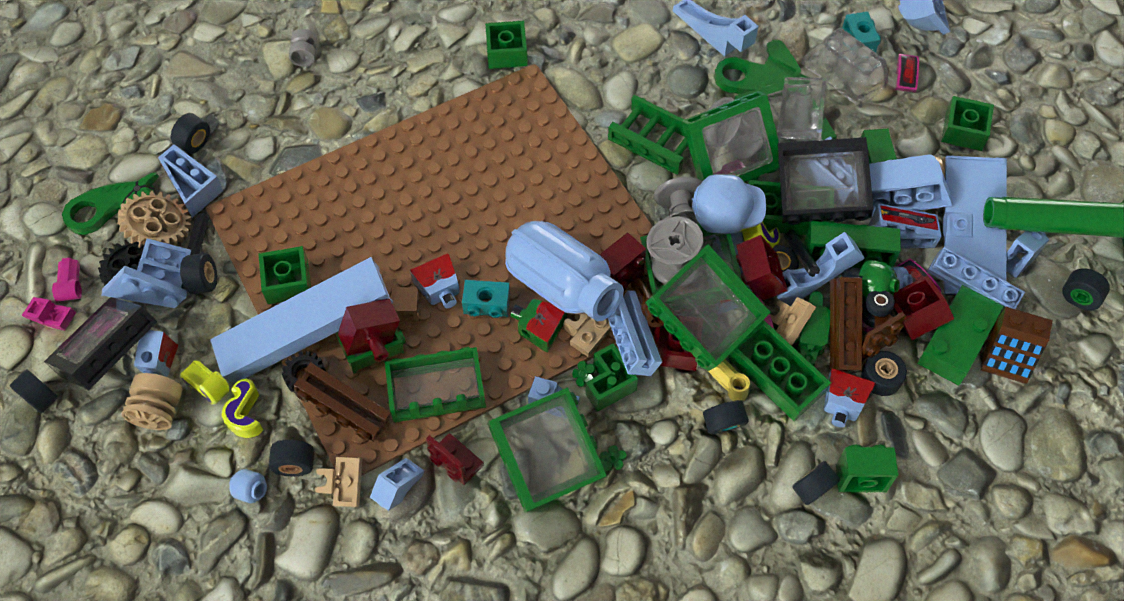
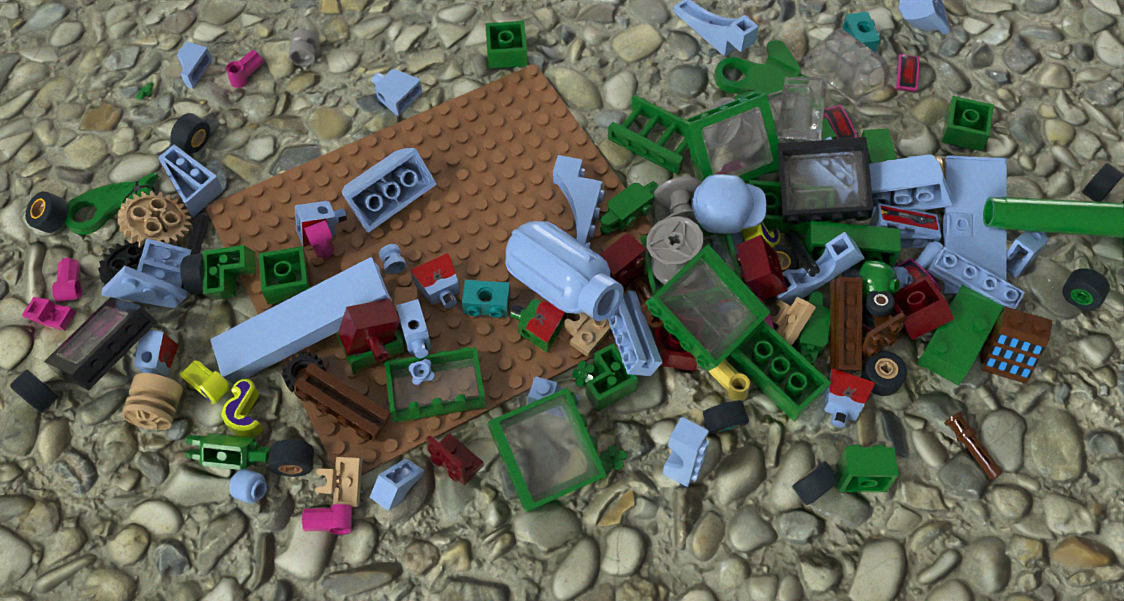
none -> black wheel [25,191,68,233]
none -> green plant [135,82,154,100]
none -> light blue arch [177,41,212,89]
none -> green hinge [185,433,270,470]
none -> green brick [202,245,256,300]
none -> dark pink piece [226,50,264,88]
none -> light blue torso [295,201,347,247]
none -> dark pink piece [302,504,353,535]
none -> dark pink piece [304,220,334,259]
none -> light blue windscreen [342,148,437,232]
none -> light blue torso [372,69,423,116]
none -> light blue wheel [379,244,406,275]
none -> light blue torso [396,299,432,358]
none -> light blue plate [409,359,435,385]
none -> light blue arch [553,155,605,248]
none -> green hinge [600,181,659,235]
none -> light blue arch [663,417,710,487]
none -> slope [821,105,857,139]
none -> light blue cone [915,241,944,270]
none -> reddish brown pin [944,411,1003,481]
none -> black wheel [1082,163,1124,202]

